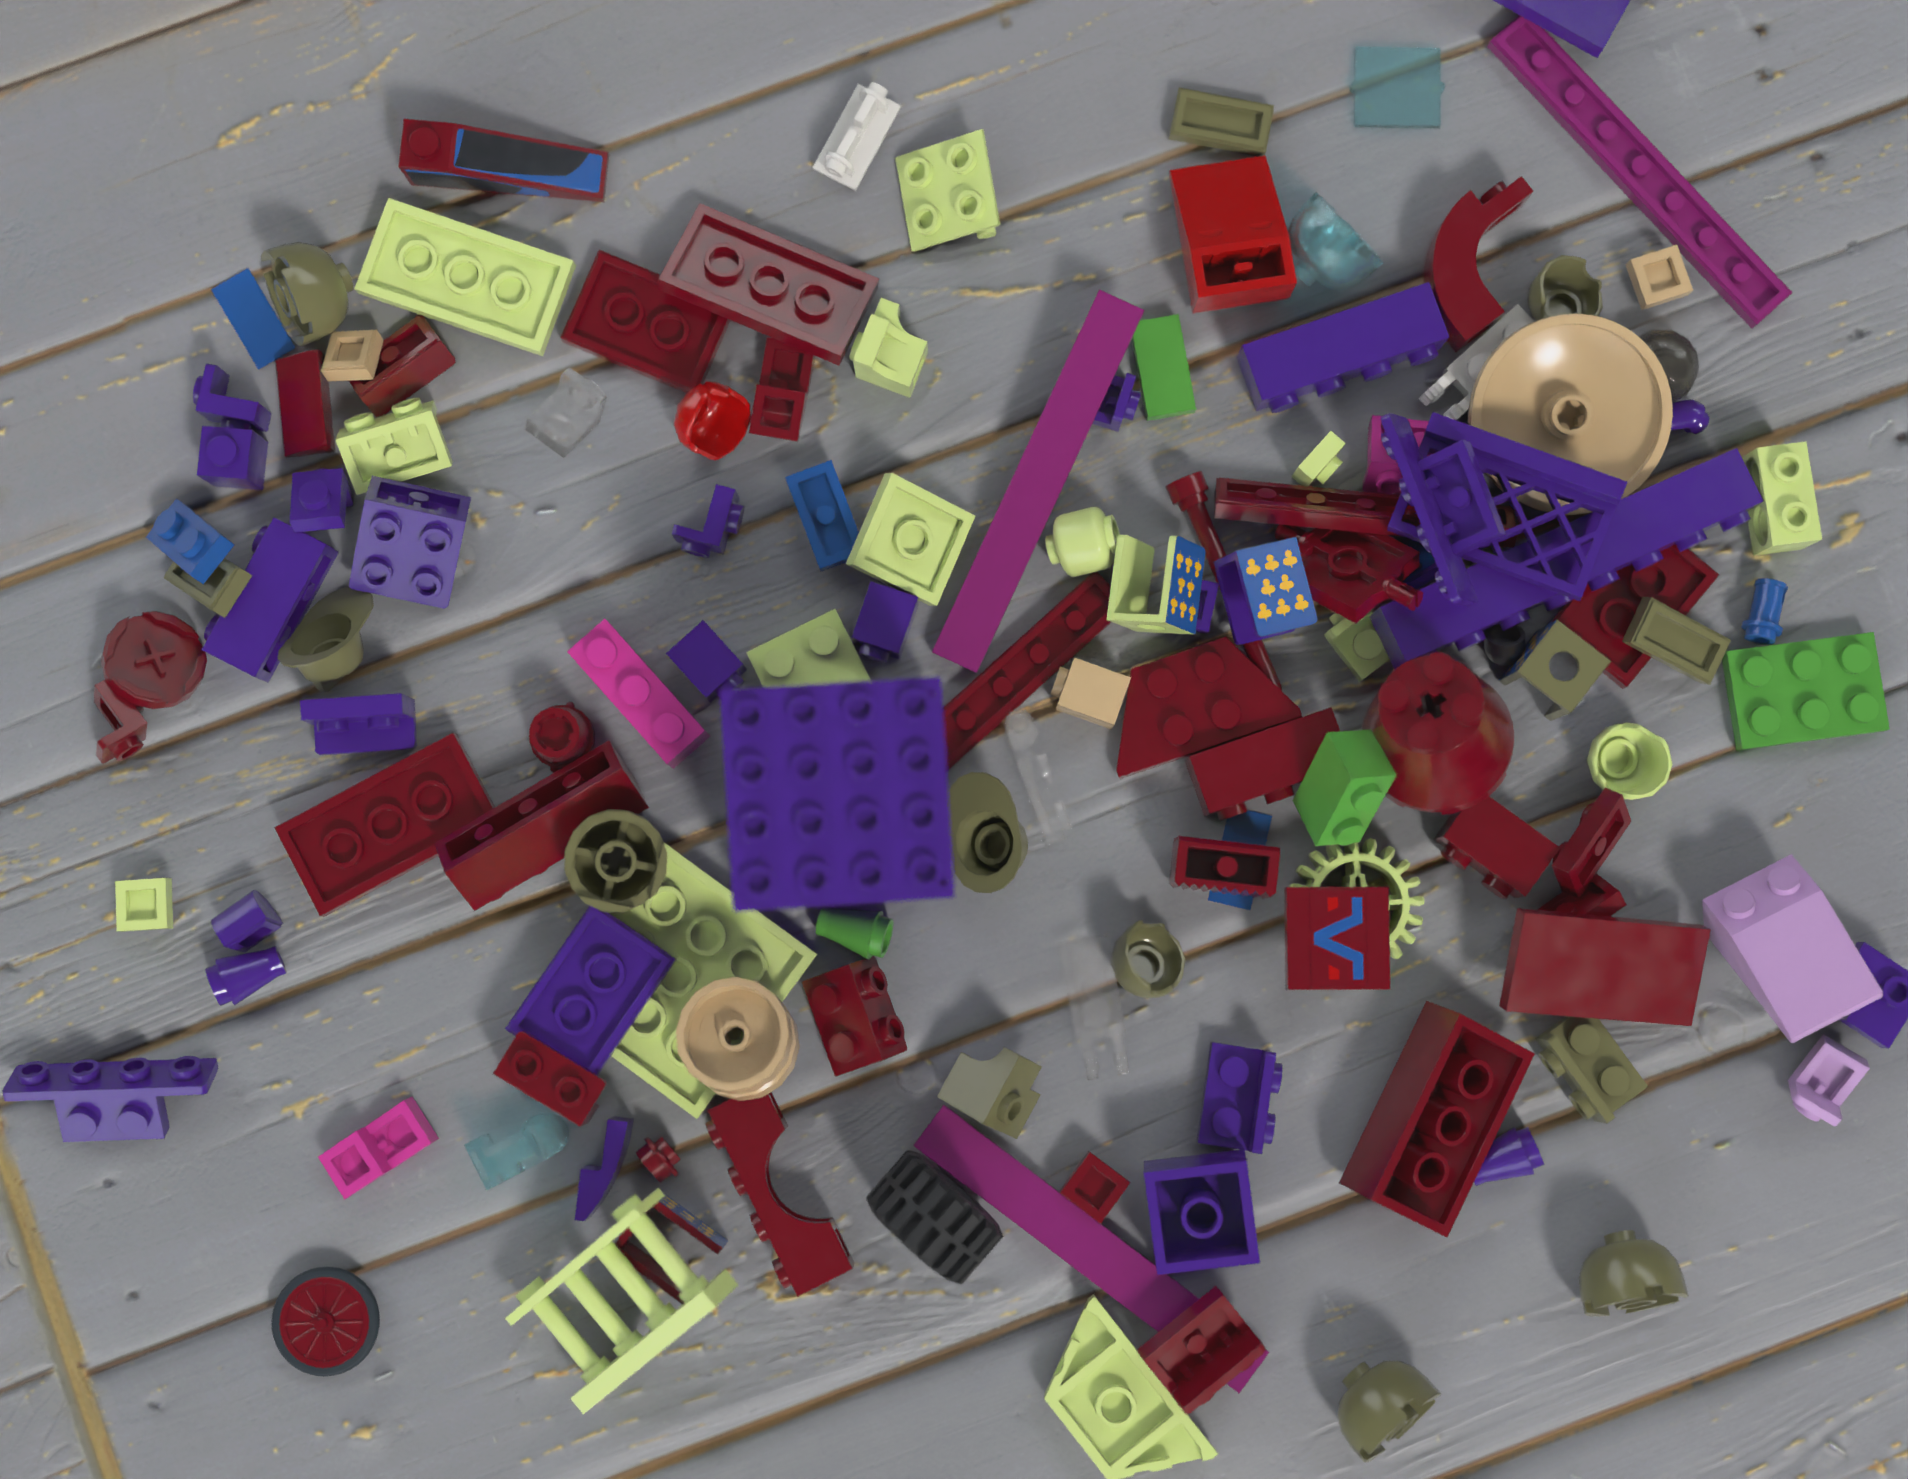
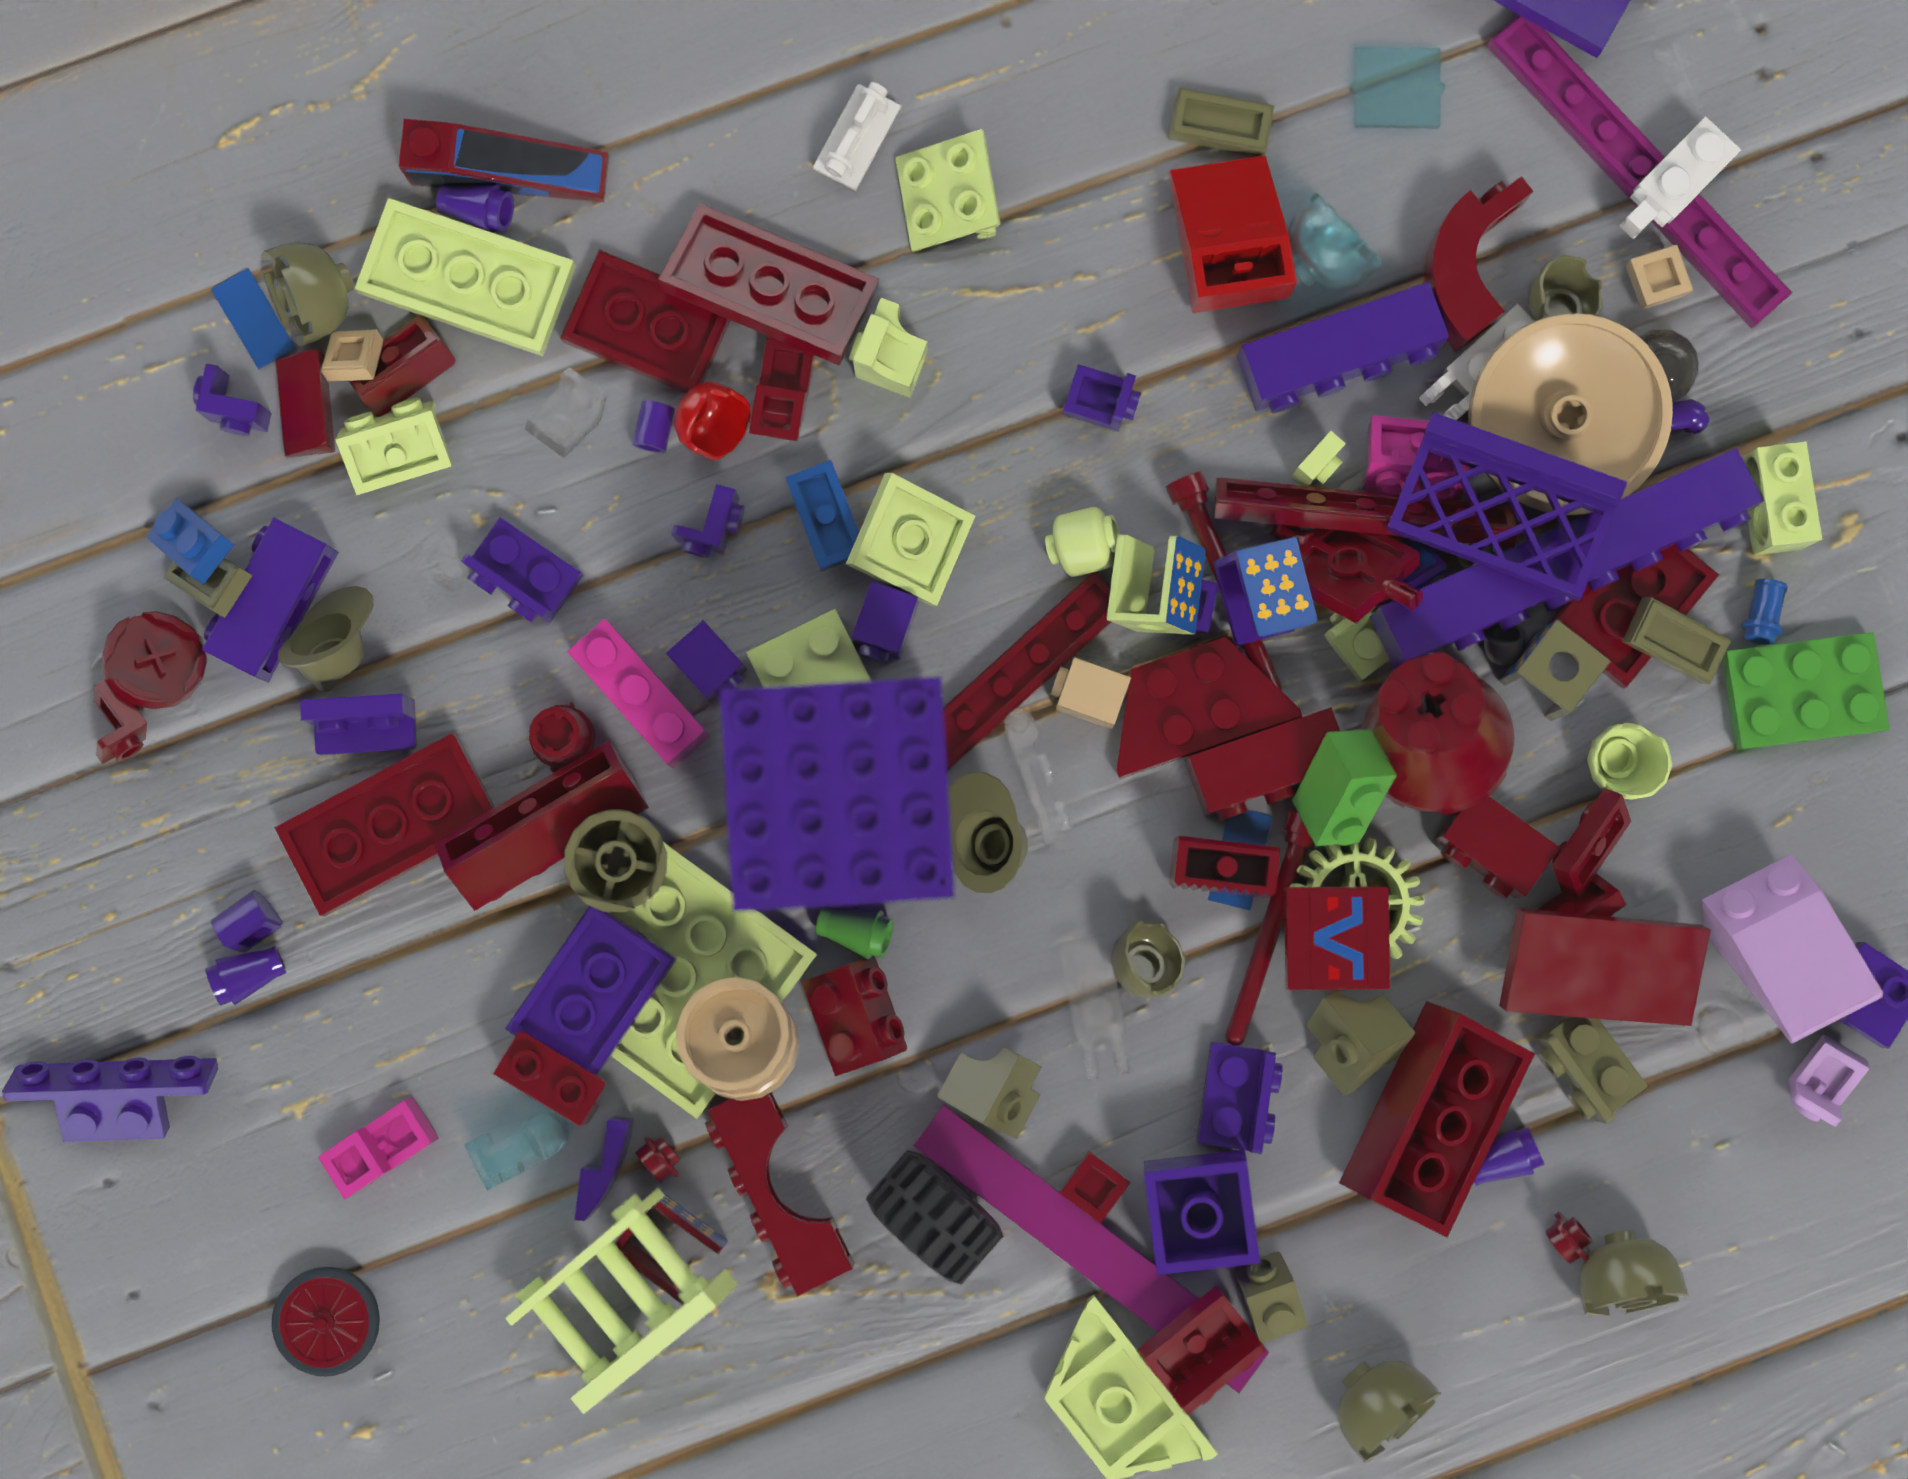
yellowish green plate [115,878,173,932] -> none
dark purple brick [197,426,268,490] -> none
dark purple bracket [289,468,354,533] -> none
dark purple bracket [349,475,471,609] -> none
magenta tile [932,290,1144,673] -> none
bright green tile [1132,314,1196,421] -> none
dark purple bracket [1380,413,1507,606] -> none
none -> dark purple cone [436,184,514,233]
none -> dark purple bracket [461,517,584,624]
none -> dark purple hinge [632,400,675,453]
none -> dark red piece [1225,810,1315,1046]
none -> olive bracket [1233,1252,1308,1343]
none -> olive brick [1306,990,1416,1096]
none -> dark red plate [1545,1211,1593,1264]
none -> white hinge [1619,116,1741,239]

